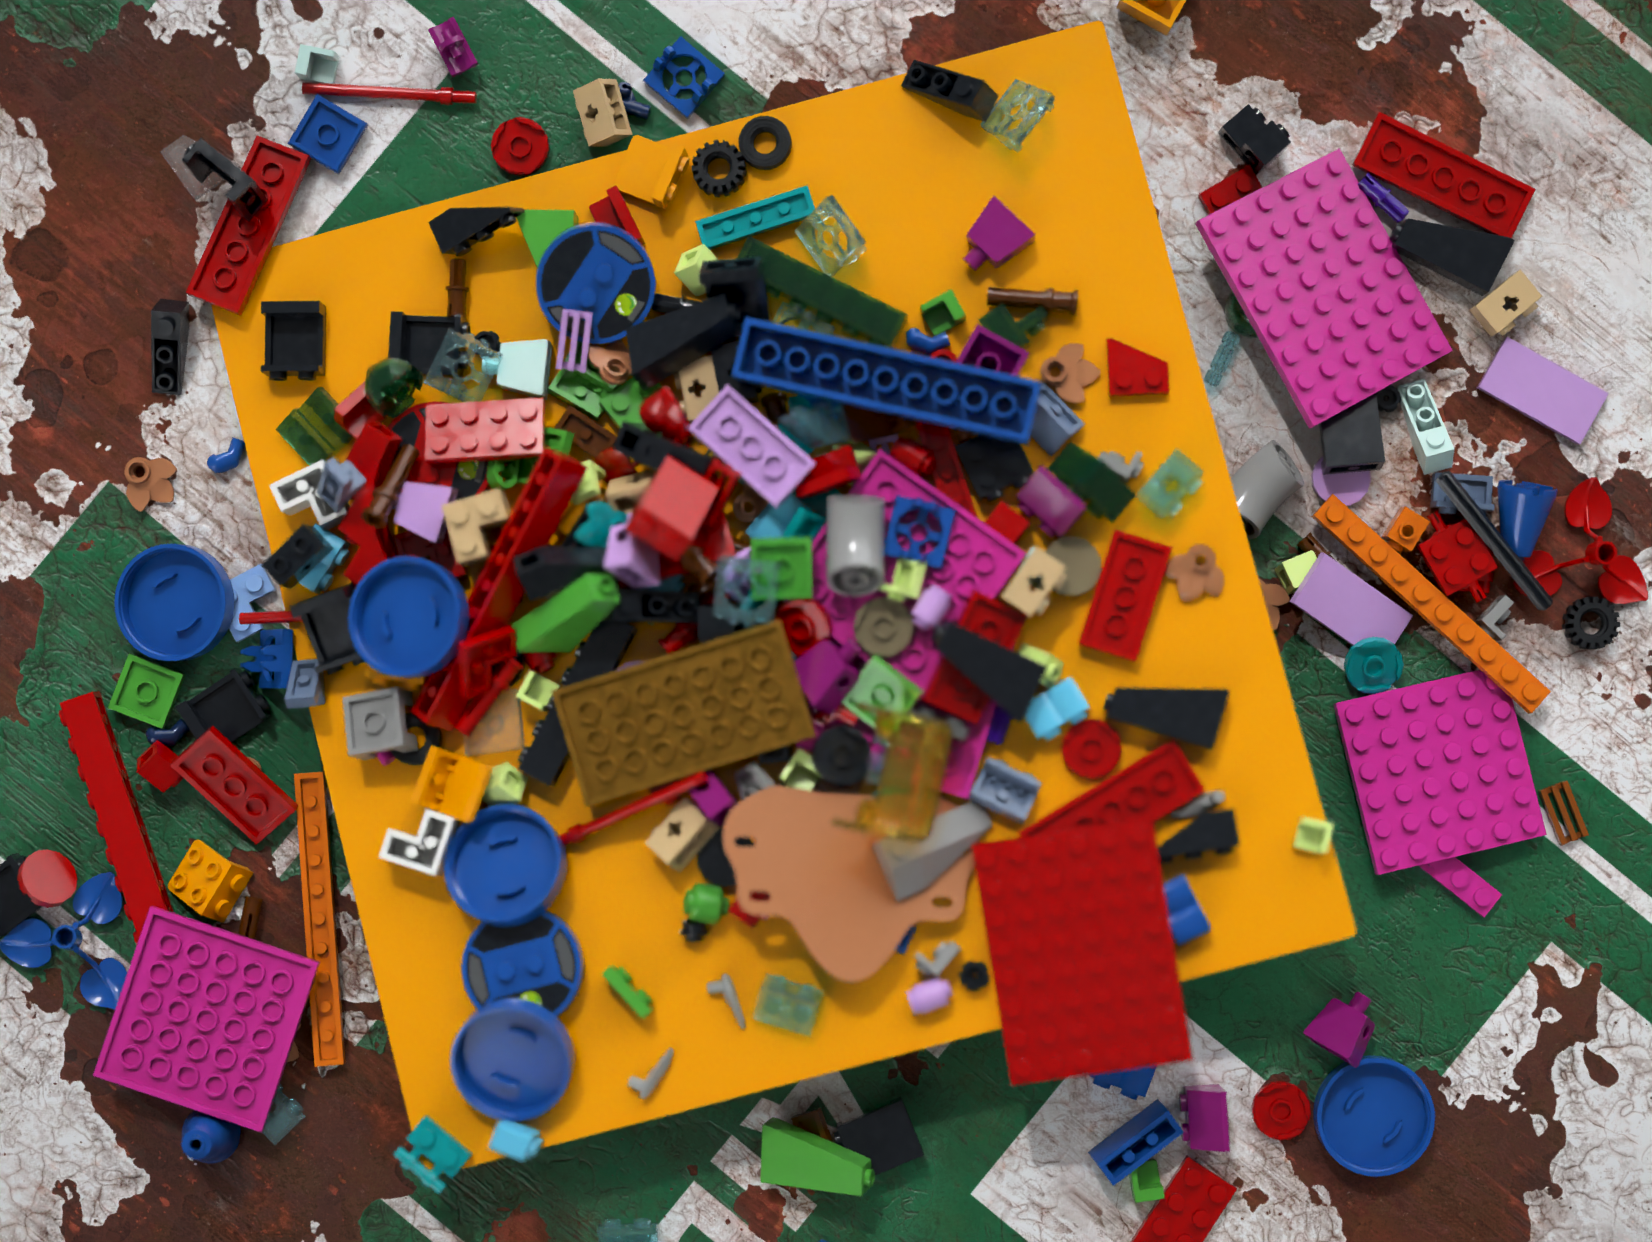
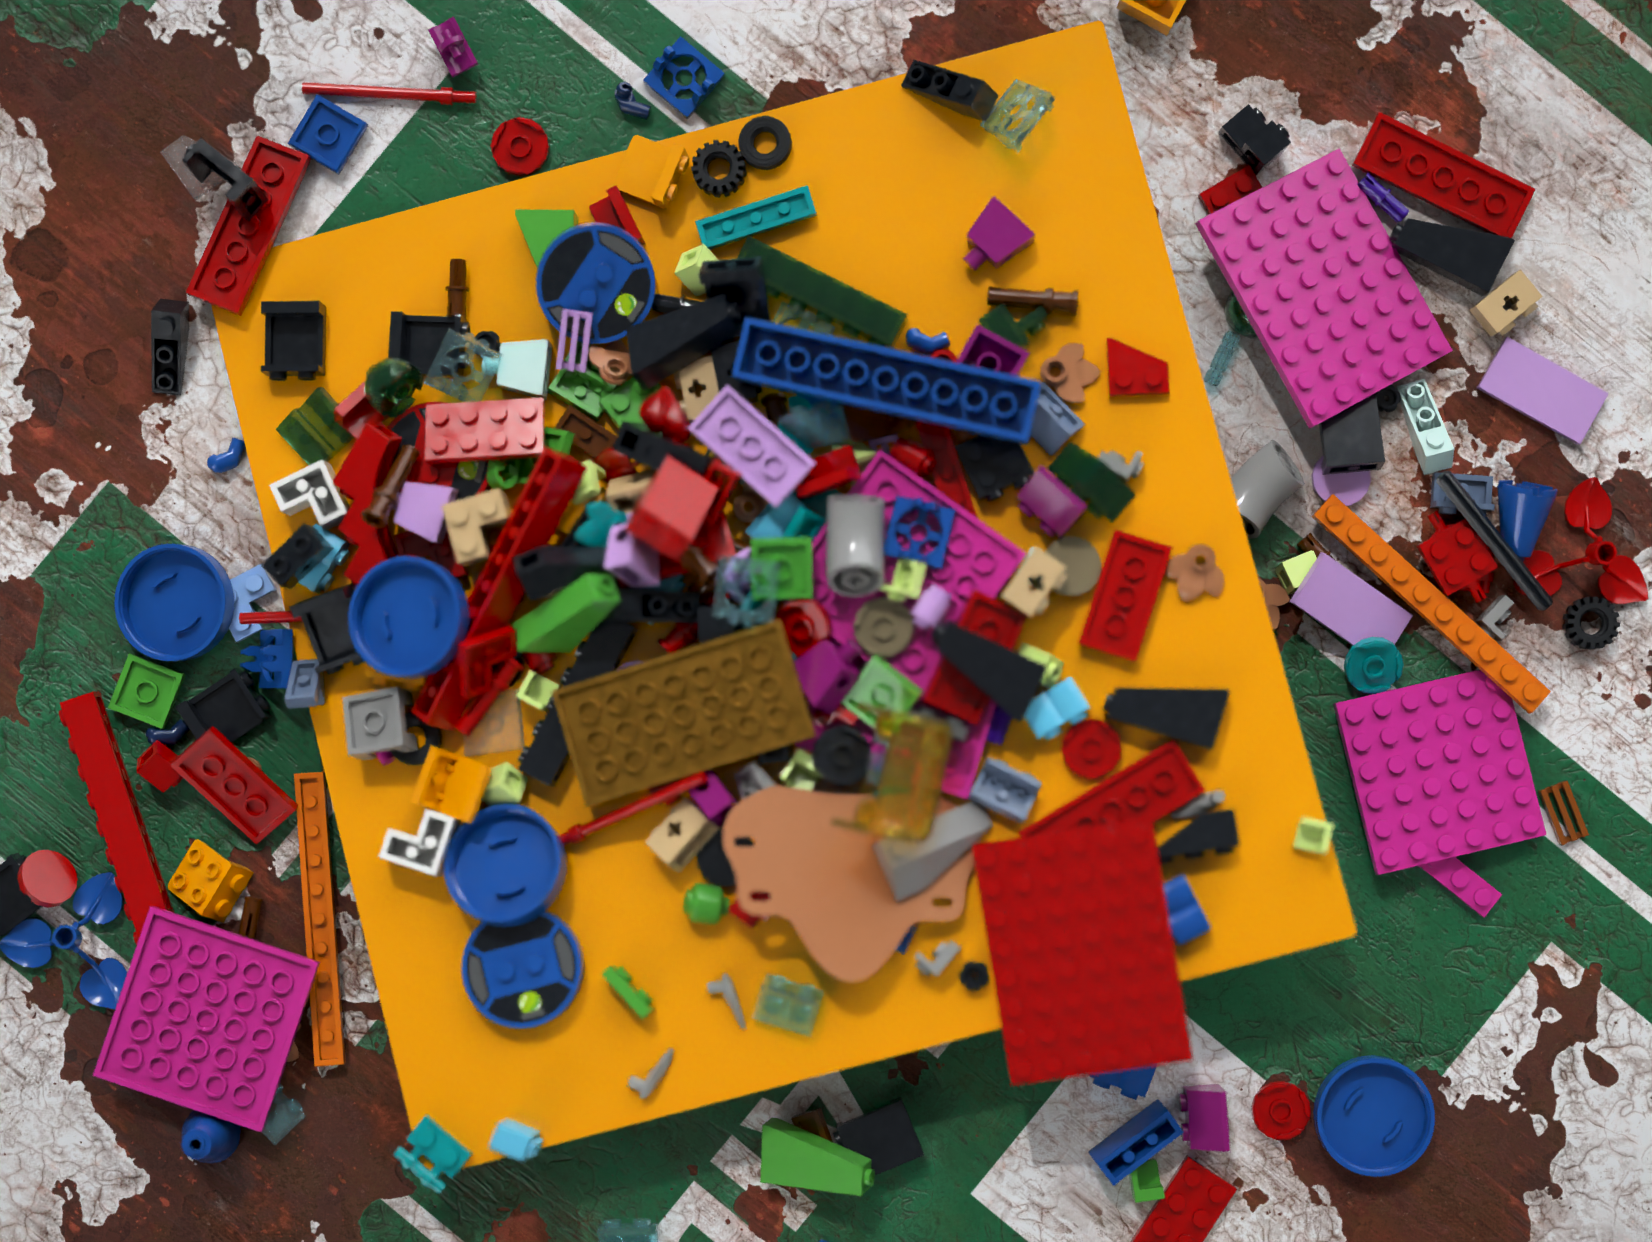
nougat plate [125,457,177,512] -> none
light aqua panel [295,44,340,84] -> none
sand blue slope [317,457,366,513] -> none
black slope [428,207,525,256] -> none
blue piece [450,998,574,1121] -> none
tan brick [573,78,632,146] -> none
black plate [679,919,709,942] -> none
clear light blue piece [794,195,867,278] -> none
lavender brick [906,976,953,1015] -> none
bright green panel [920,289,966,336] -> none
red panel [984,501,1030,545] -> none
clear light blue brick [1136,448,1204,520] -> none
magenta torso [1303,991,1375,1068] -> none
orange brick [1381,506,1430,554] -> none

